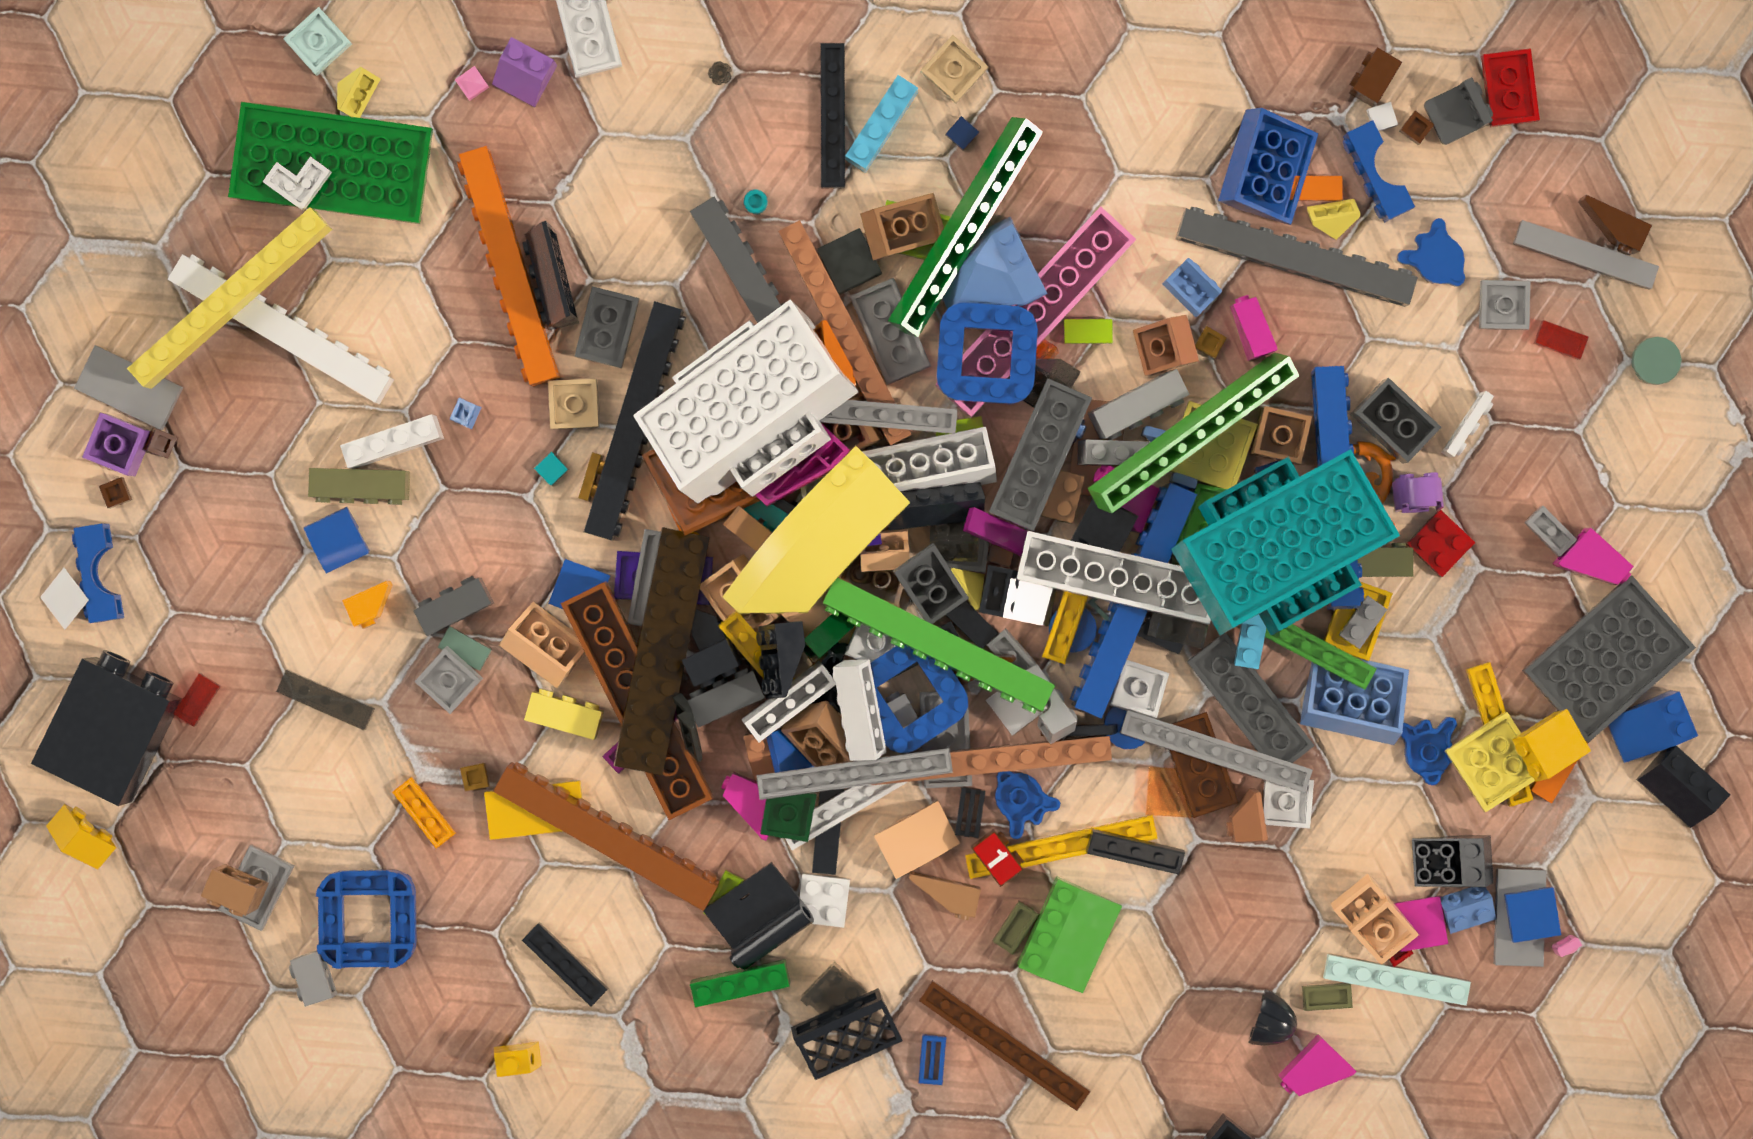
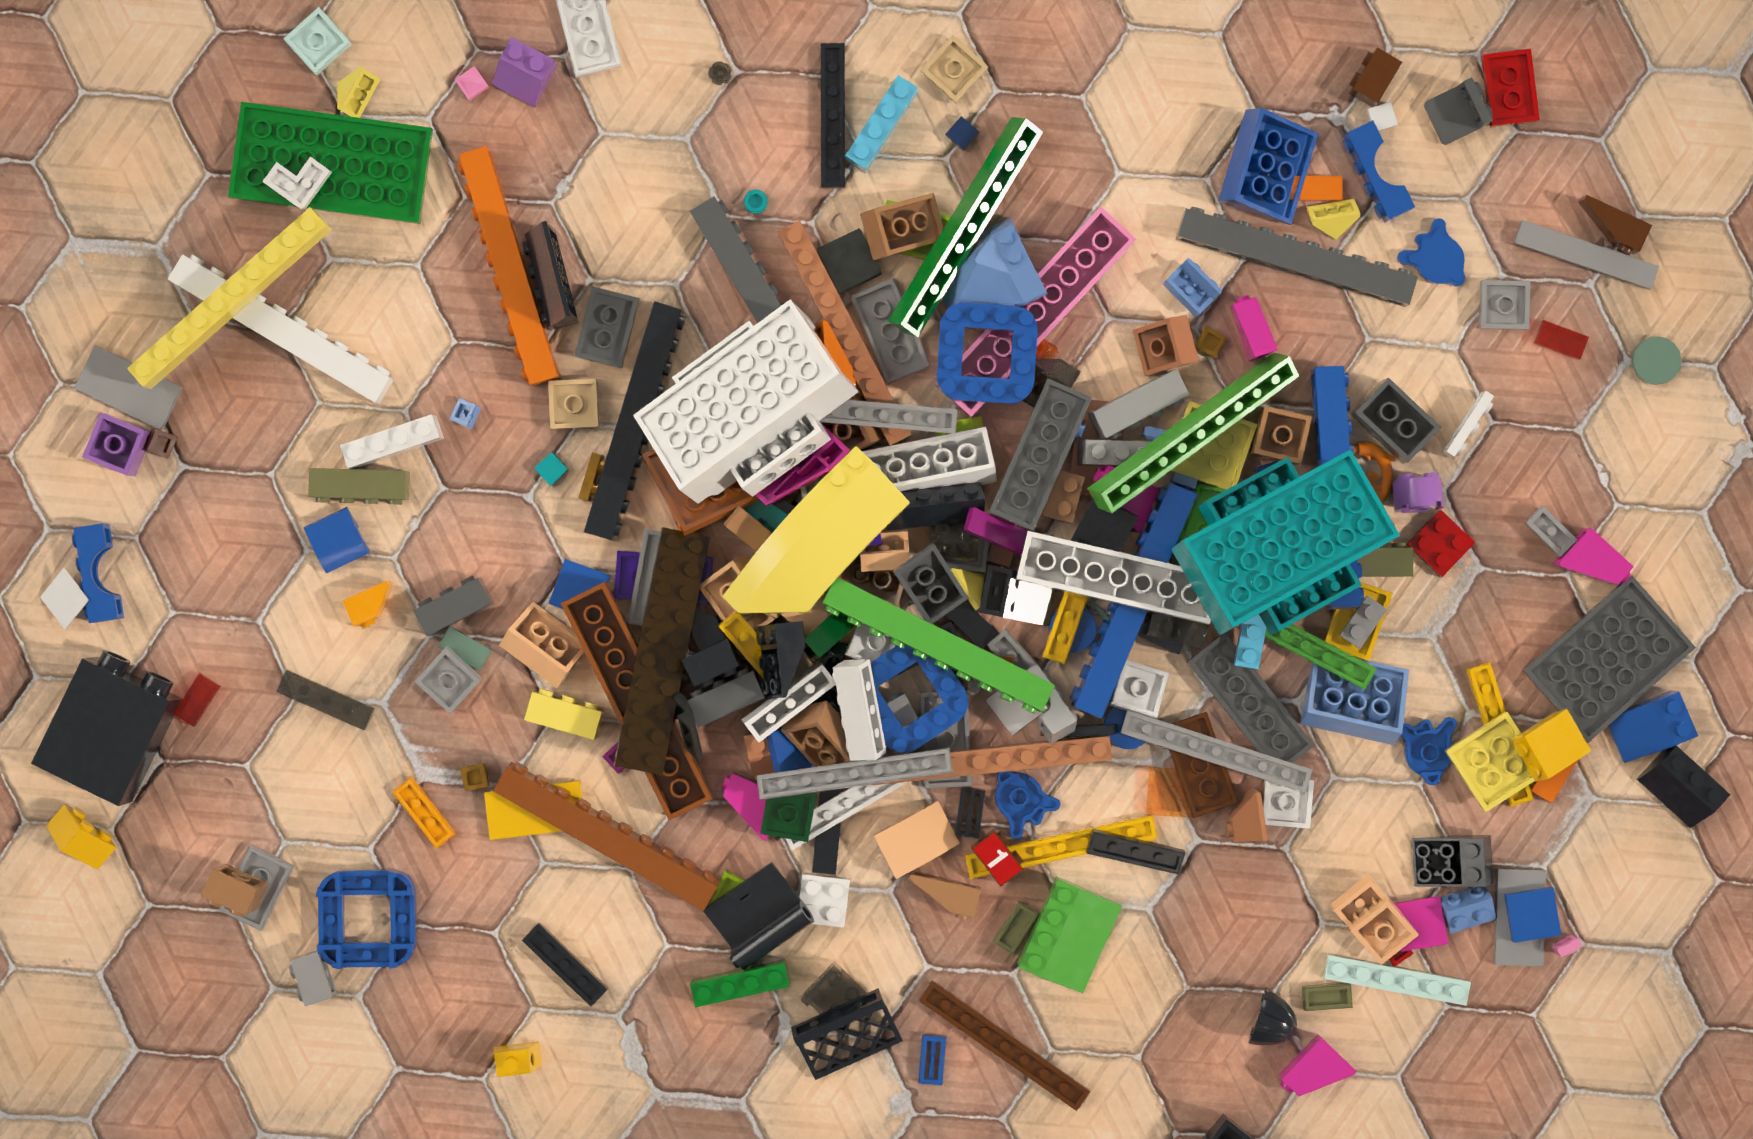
reddish brown plate [99,477,132,509] -> none
lime tile [1064,319,1113,344] -> none
reddish brown plate [1399,110,1434,145] -> none

